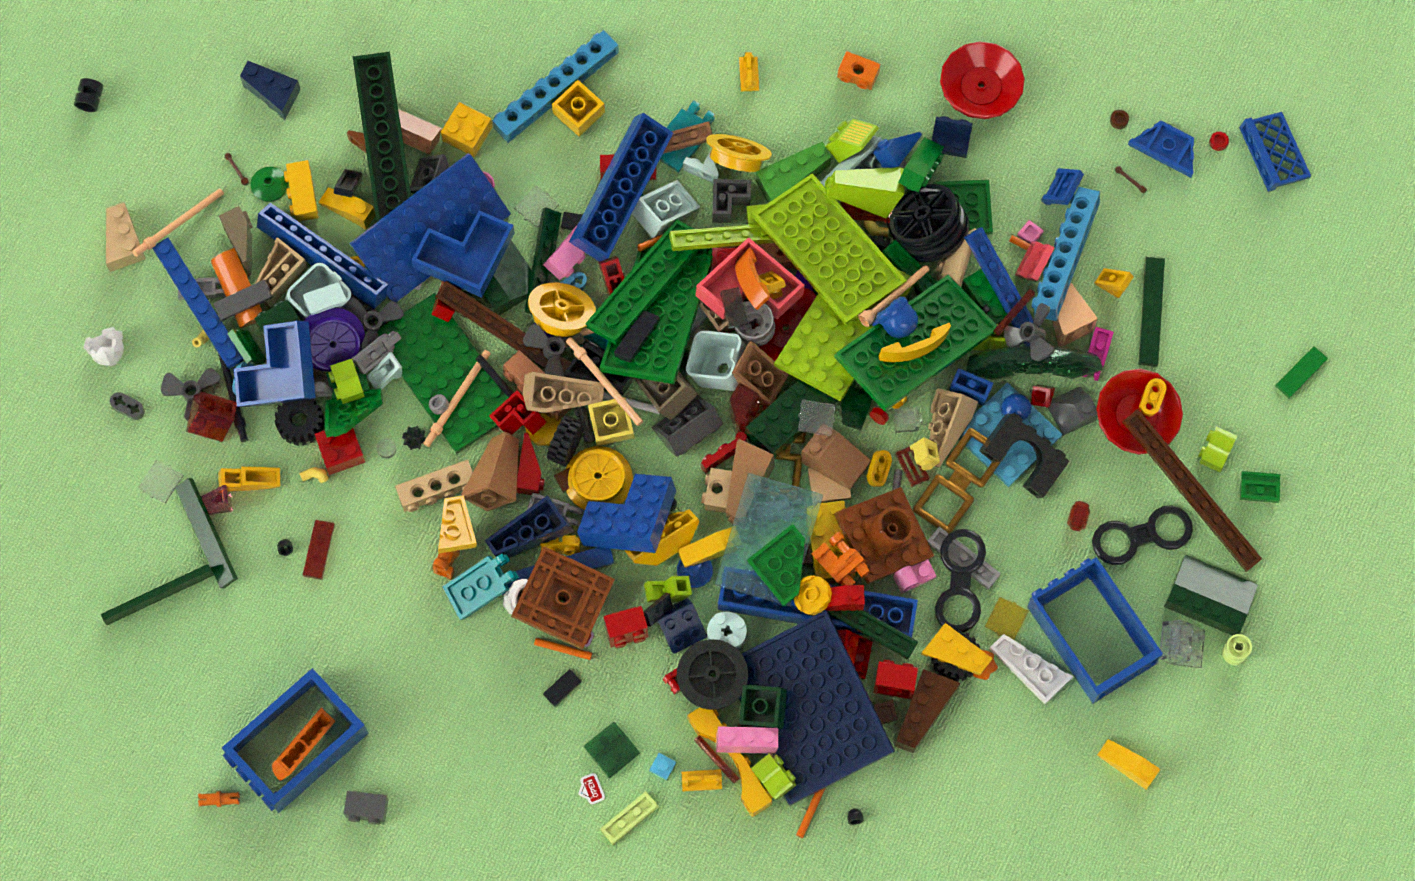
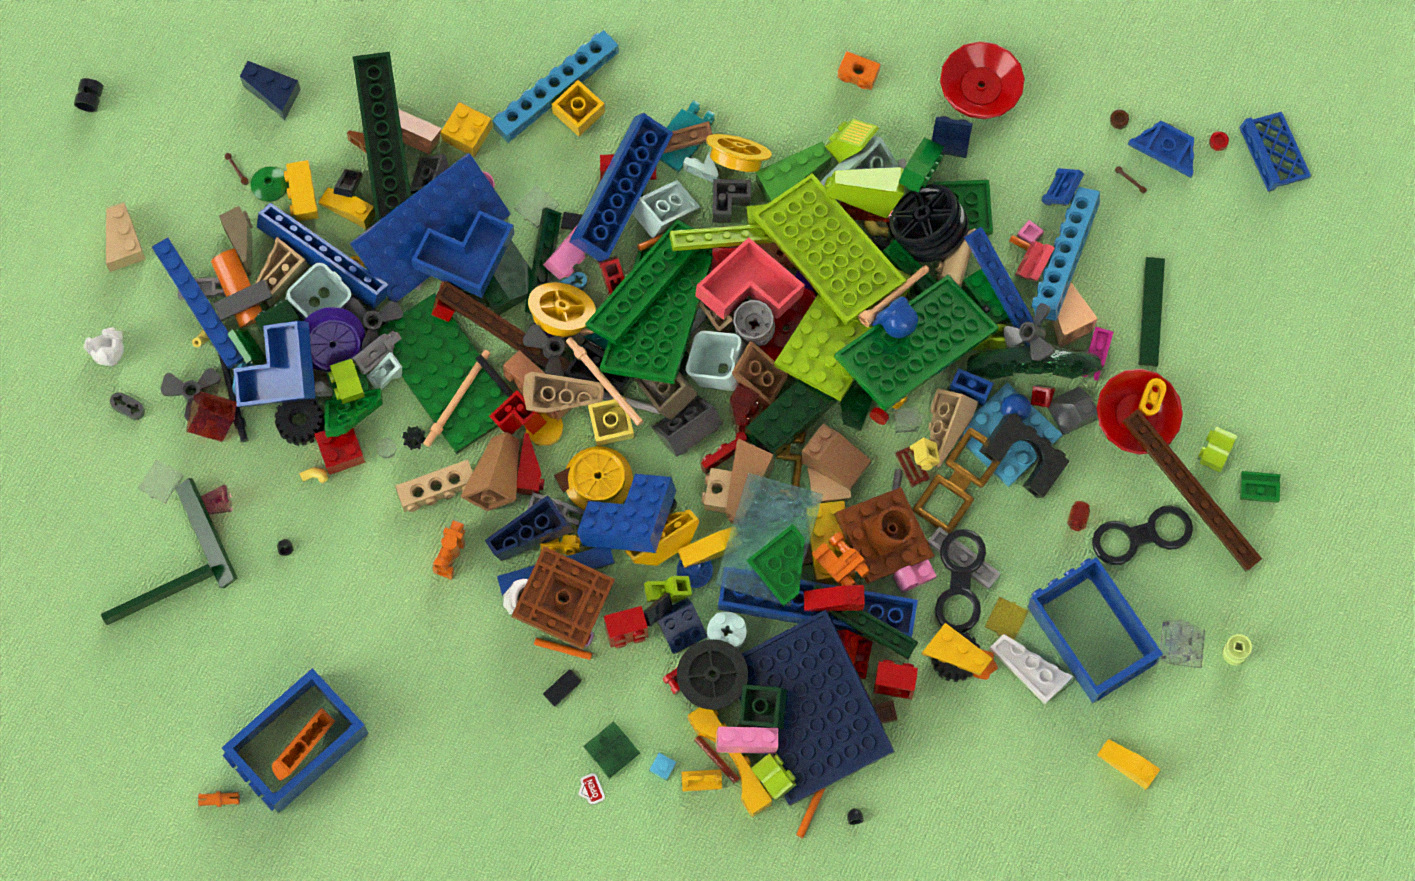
light nougat bar [132,188,224,257] -> none
yellow slope [218,466,280,491] -> none
light aqua slope [303,283,347,315] -> none
clear red tile [303,520,335,580] -> none
dark grey brick [344,791,389,825] -> none
light grey tile [429,394,449,414] -> none
yellow wing [438,496,477,554] -> none
teal tile [442,554,519,620] -> none
black tyre [547,415,585,467] -> none
dark grey axle [575,407,595,443] -> none
yellowish green tile [600,791,659,845] -> none
black tile [614,310,660,363] -> none
clear smoke tile [720,287,748,329] -> none
orange slope [735,247,770,310] -> none
yellow hinge [739,52,759,92] -> none
yellow slope [758,271,786,300] -> none
yellow tile [794,575,832,615] -> none
clear piece [798,399,835,436] -> none
yellow plate [867,450,892,487] -> none
blue slope [873,132,922,168] -> none
yellow slope [878,323,951,362] -> none
reddish brown wedge [895,669,960,753] -> none
clear red bar [993,289,1035,335] -> none
yellow slope [1094,268,1134,298] -> none
dark green slope [1164,554,1258,636] -> none
green tile [1275,346,1328,399] -> none

